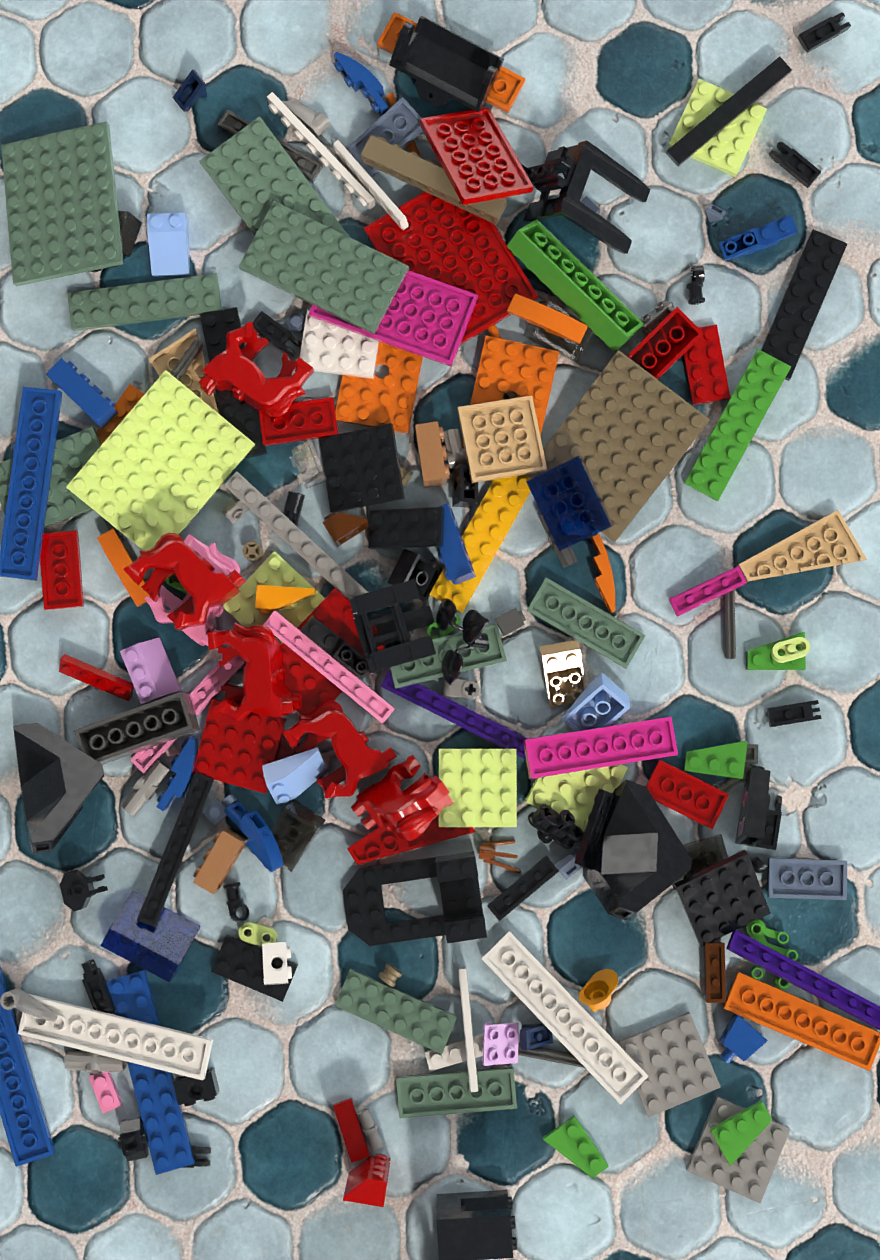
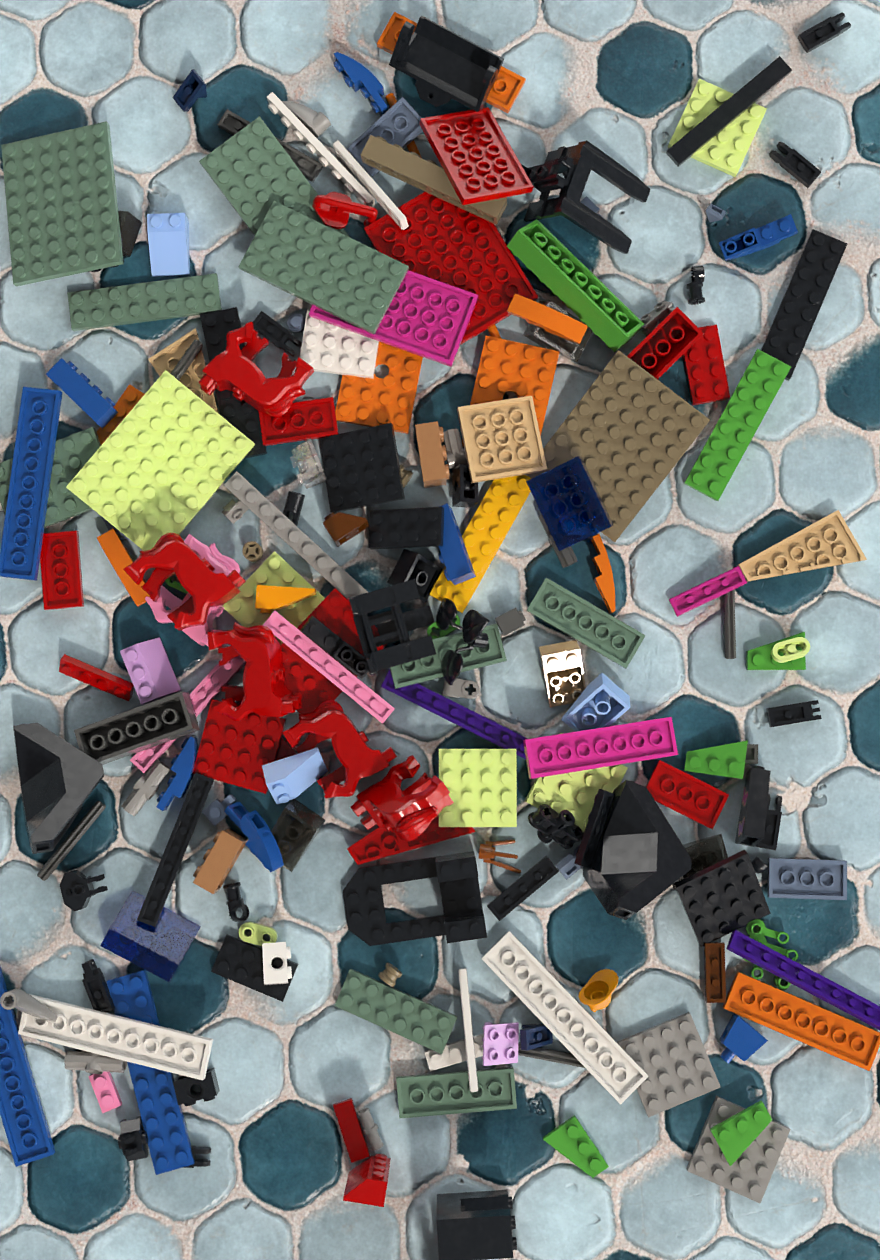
none -> dark grey axle [37,801,106,881]
none -> red piece [312,191,378,229]

